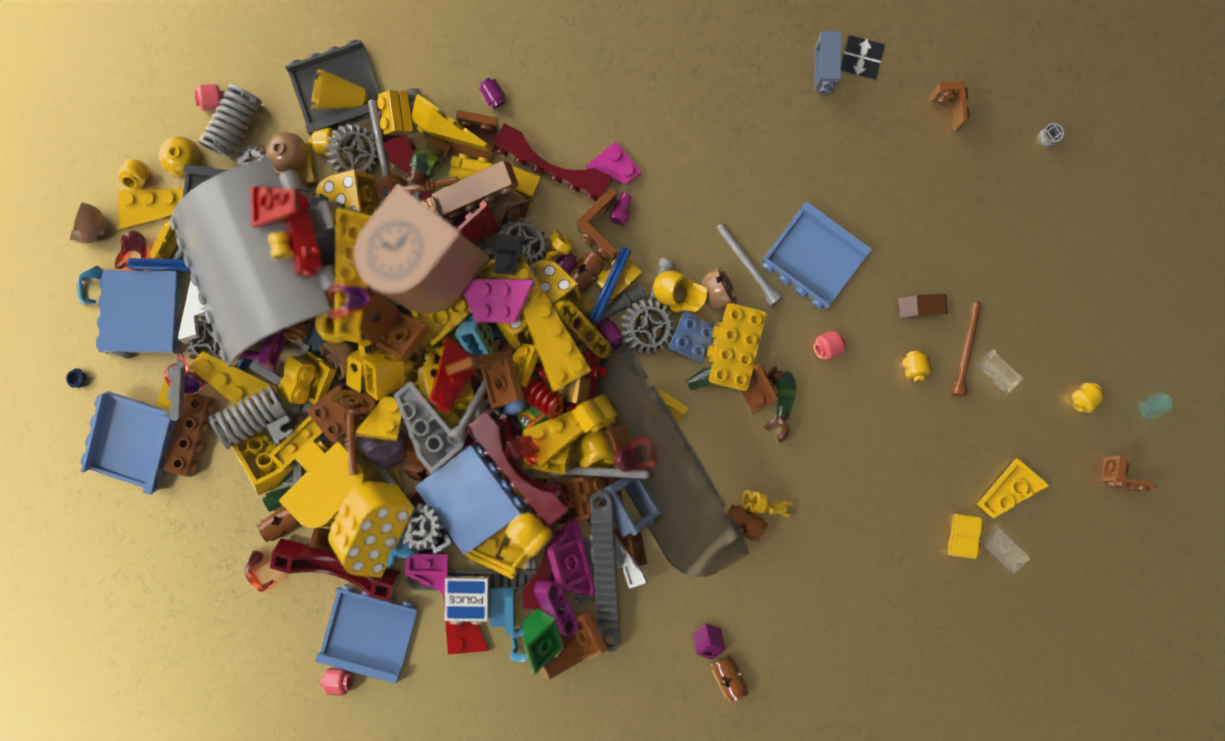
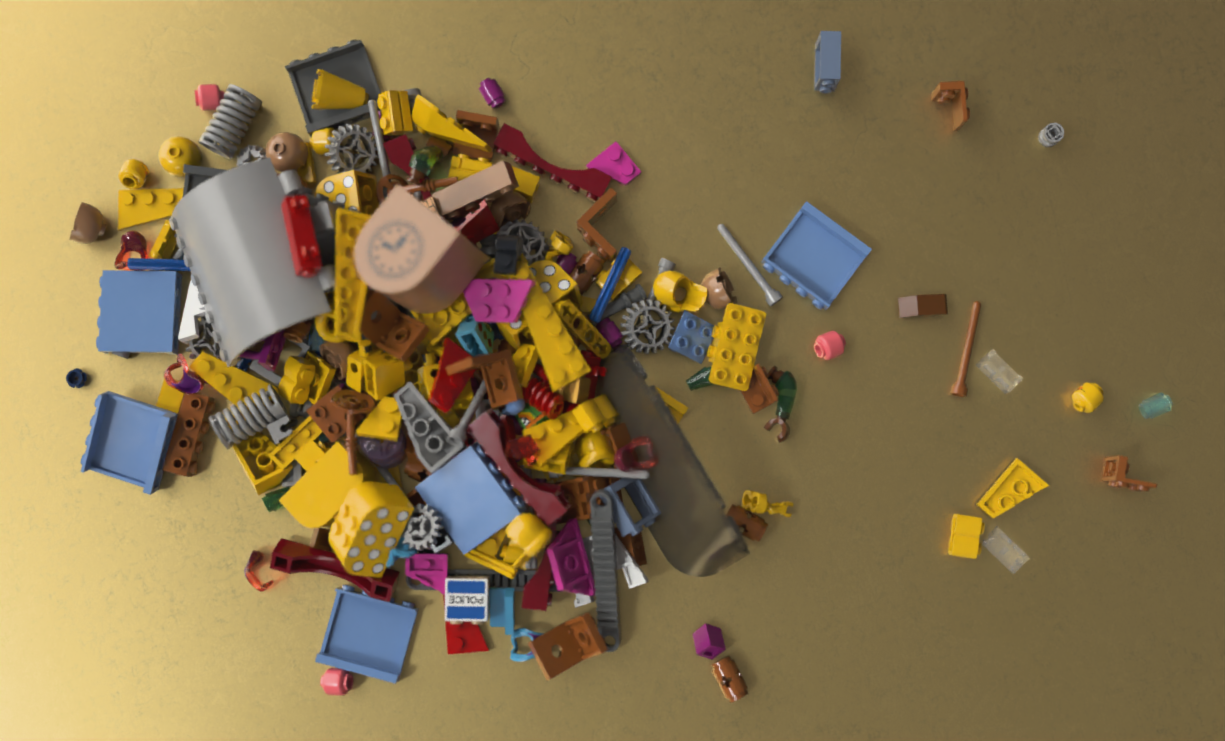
dark azure piece [77,266,103,305] -> none
light grey hinge [168,361,186,421] -> none
red wing [250,186,301,228] -> none
dark orange piece [257,507,300,542] -> none
yellow wheel [268,232,294,260] -> none
piece [327,283,370,318] -> none
green slope [523,608,564,674] -> none
magenta beam [534,580,578,636] -> none
dark pink cone [610,193,632,224] -> none
black sticker [841,35,885,80] -> none
yellow head [903,351,932,382] -> none

